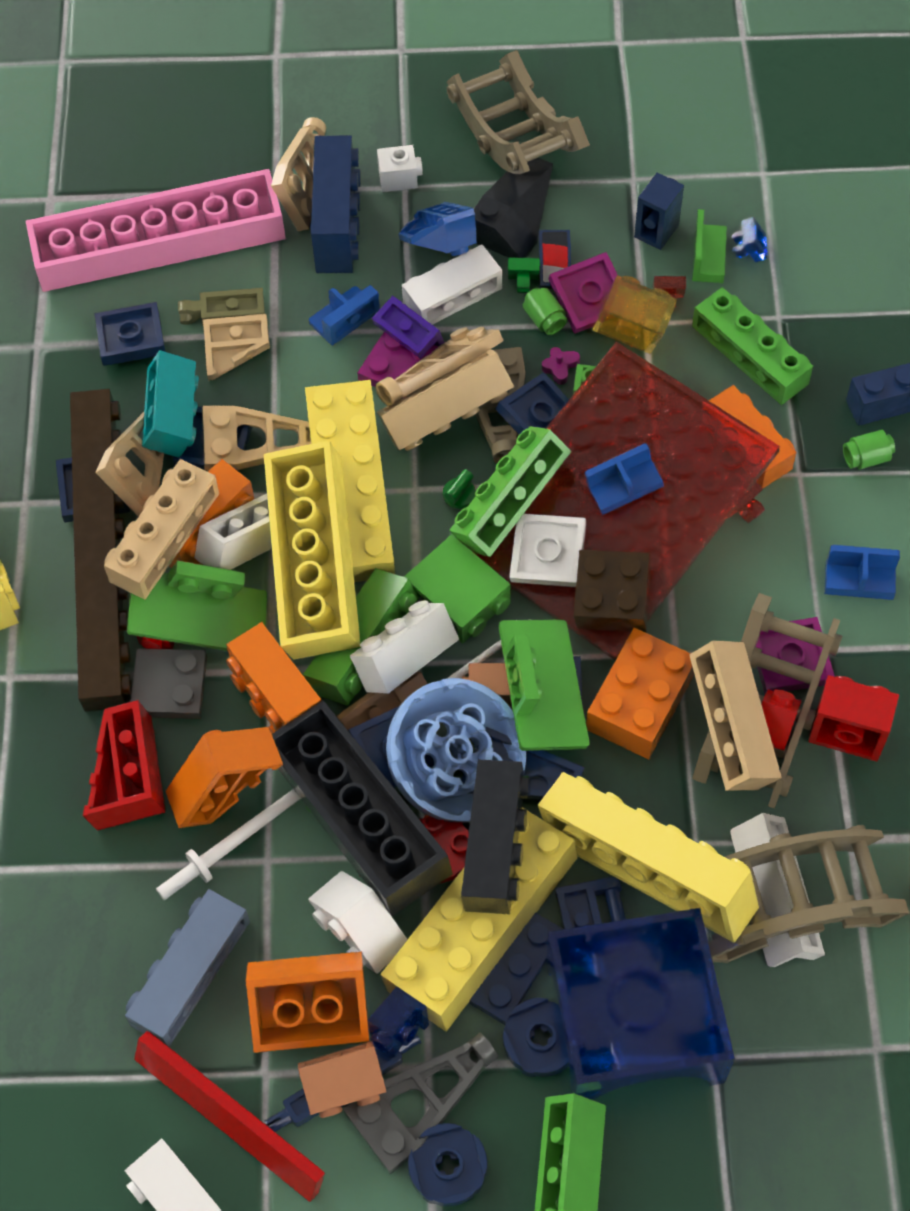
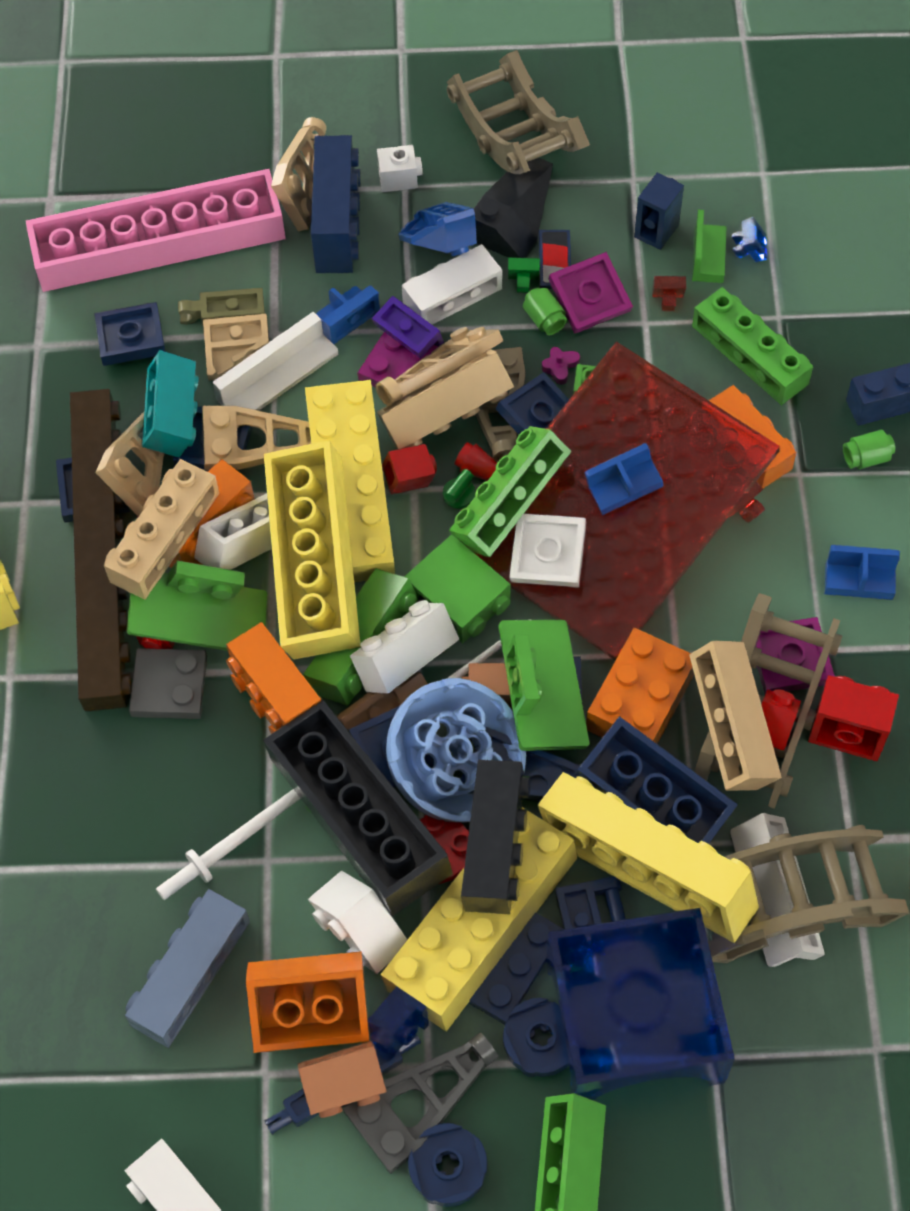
red wedge [83,700,166,831] -> none
red tile [134,1031,325,1202] -> none
orange wedge [165,727,283,828] -> none
dark brown brick [573,550,652,633] -> none
clear yellow brick [592,275,677,354] -> none
none -> white panel [213,312,338,411]
none -> red brick [382,444,437,495]
none -> red cone [454,442,497,481]
none -> dark blue brick [574,716,738,844]

